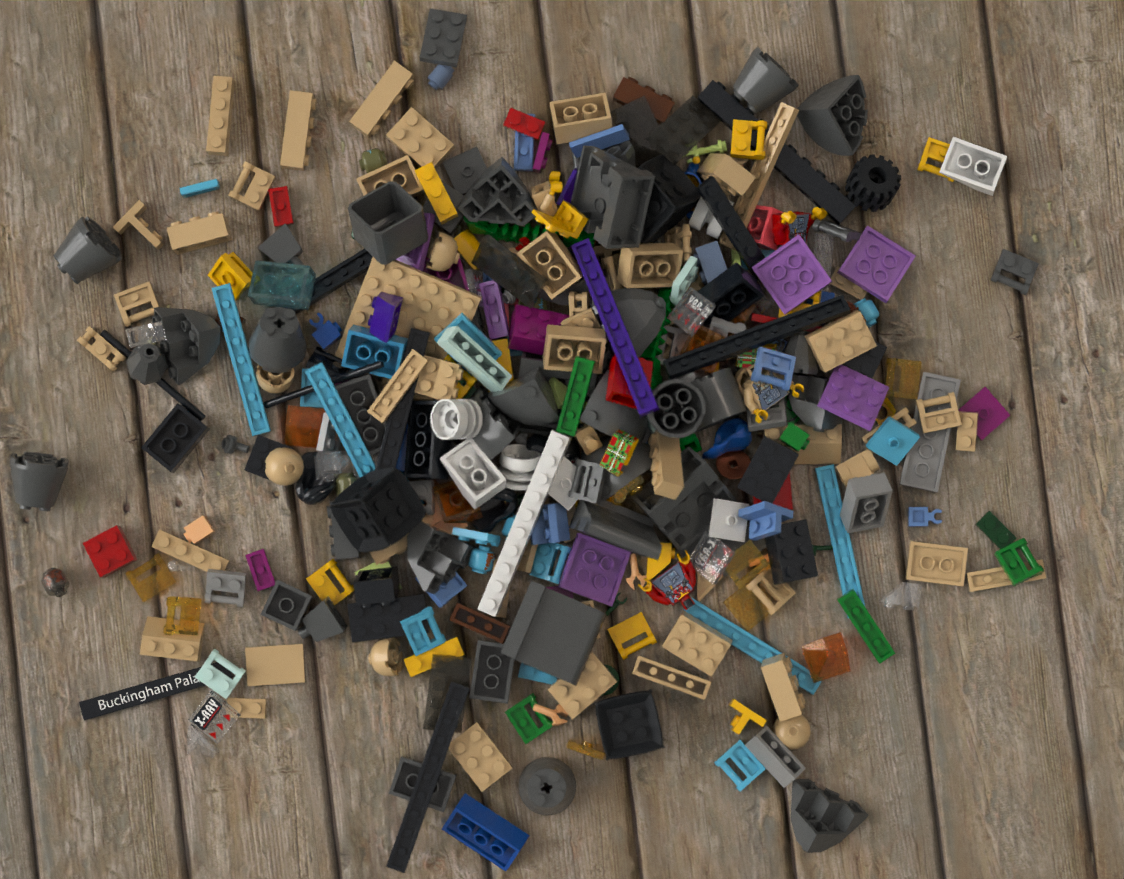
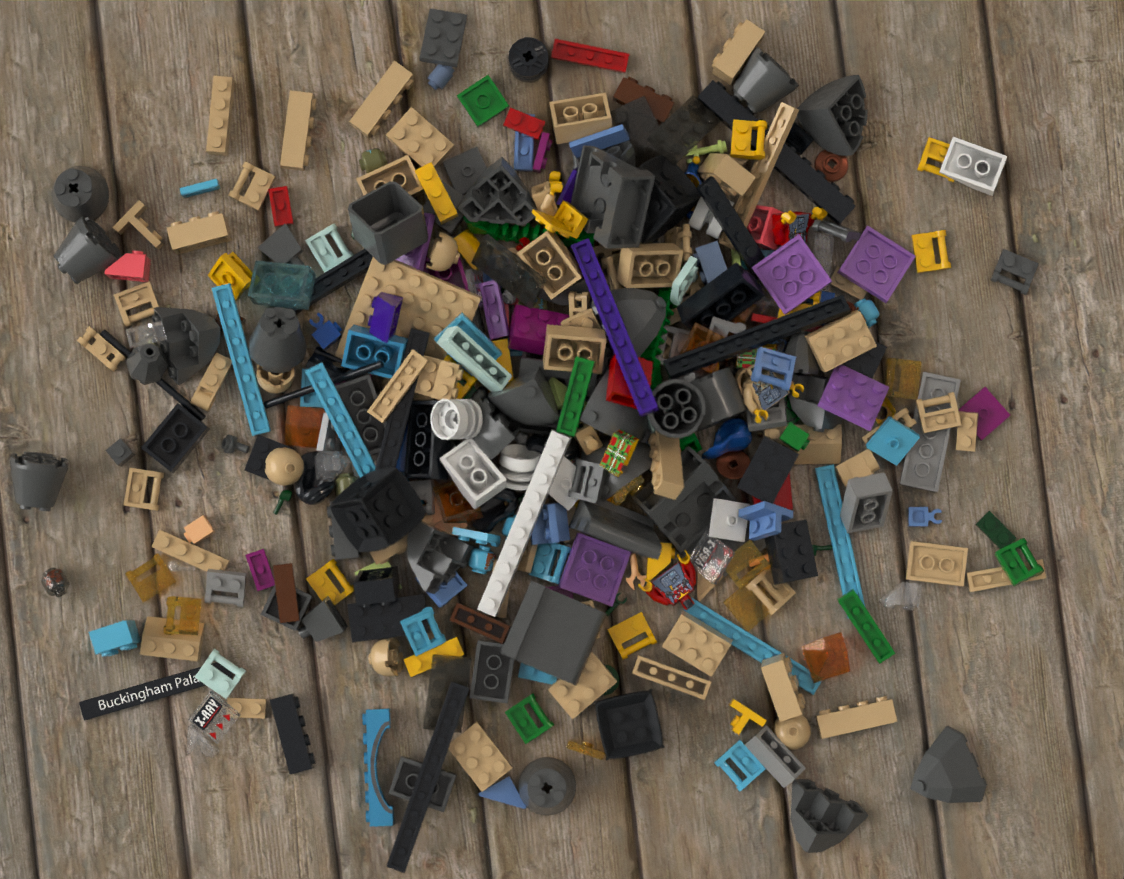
red brick [82,525,138,578] -> none
tan tile [245,644,306,686] -> none
blue slope [442,793,530,871] -> none
light nougat bar [533,704,568,726] -> none
clear tile [667,287,716,336] -> none
black wheel [845,154,901,212] -> none
none -> dark grey cone [52,166,109,223]
none -> medium azure brick [89,620,141,657]
none -> coral slope [105,251,151,282]
none -> dark grey brick [106,438,136,466]
none -> tan plate [123,468,164,511]
none -> tan plate [191,352,232,412]
none -> black brick [270,693,316,775]
none -> dark green hand [273,490,292,515]
none -> reddish brown tile [273,563,300,623]
none -> light aqua plate [305,224,354,273]
none -> dark azure arch [362,709,394,827]
none -> green plate [457,75,509,128]
none -> medium blue tile [478,776,527,809]
none -> black wheel [508,37,549,83]
none -> red plate [551,39,629,73]
none -> tan brick [712,19,765,86]
none -> black plate [786,122,814,155]
none -> copper piece [814,150,849,182]
none -> tan brick [815,696,898,739]
none -> dark grey brick [910,726,987,803]
none -> yellow plate [911,230,951,273]

